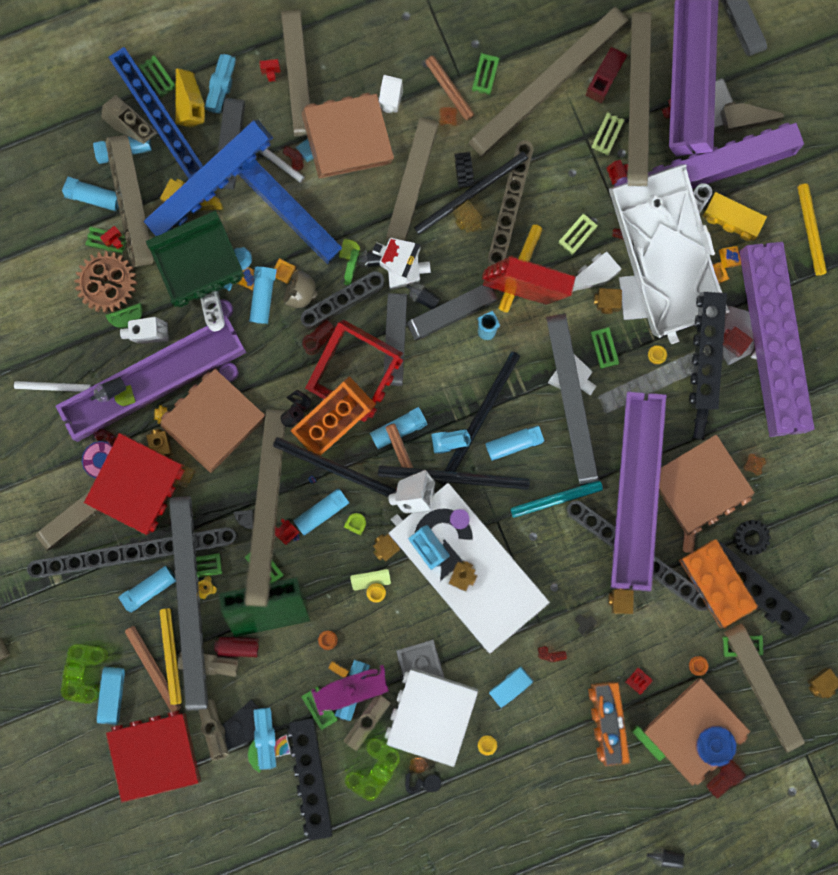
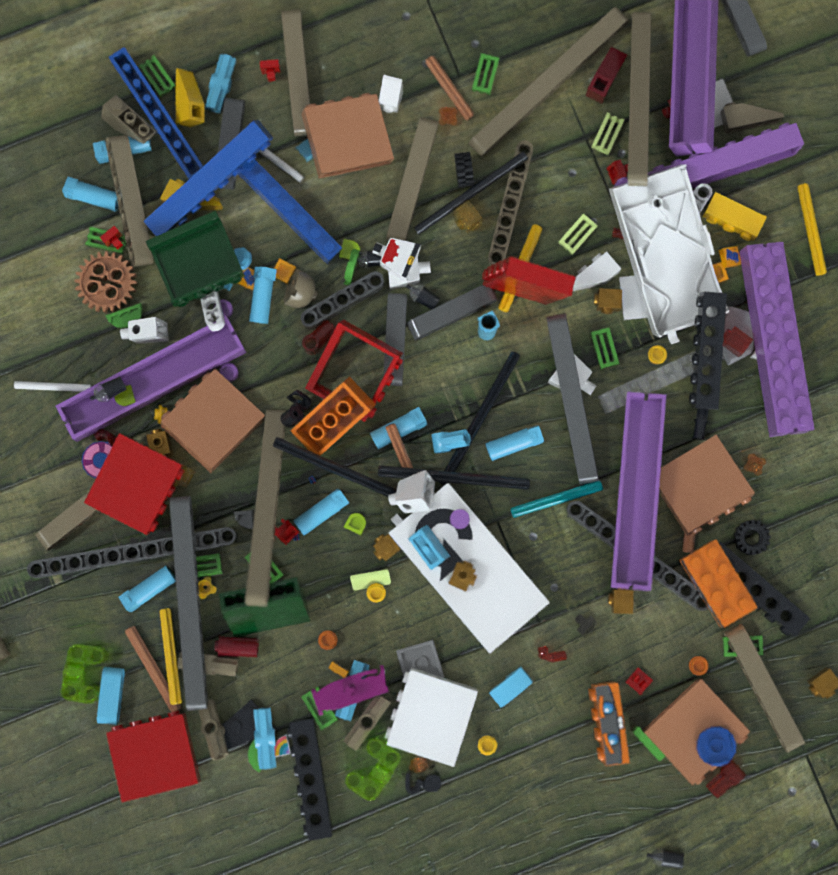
clear red arm [283,146,304,171] -> none

